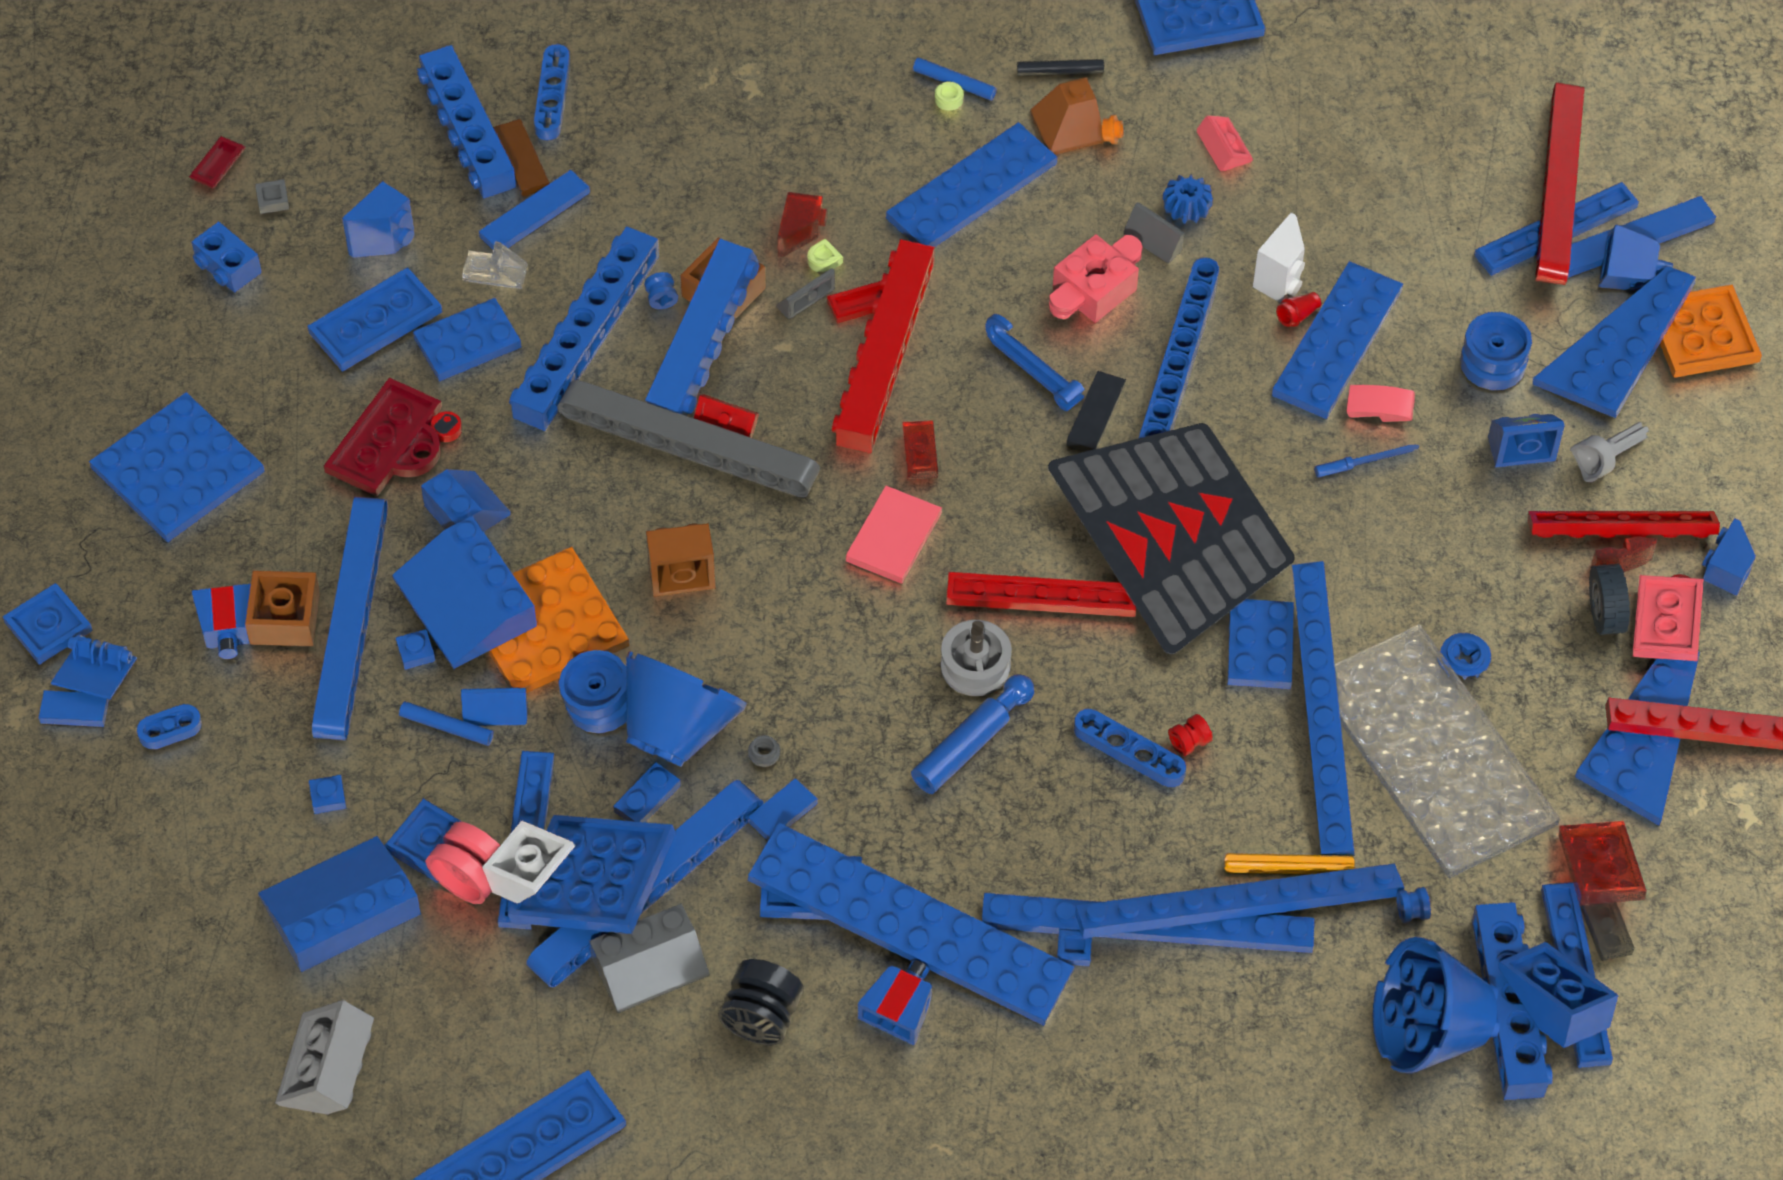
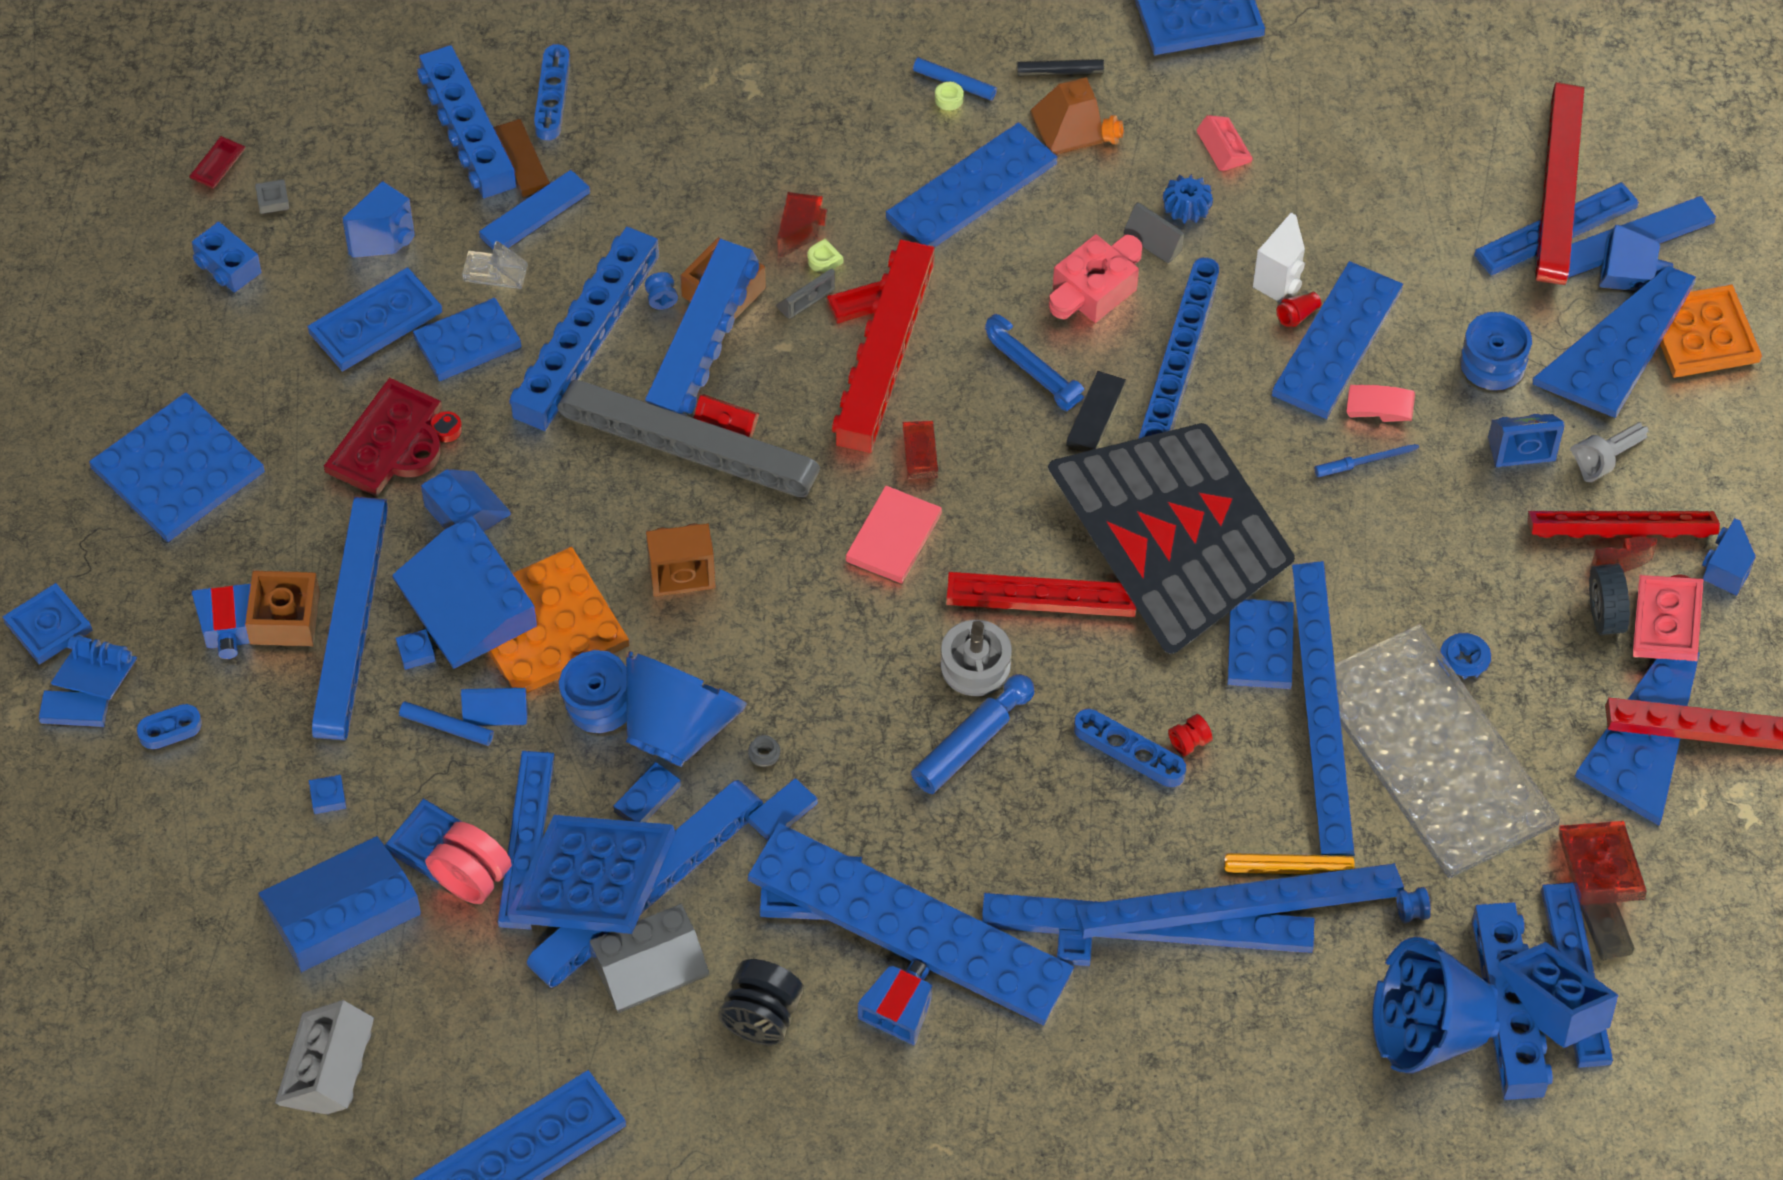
white slope [482,821,575,903] -> none

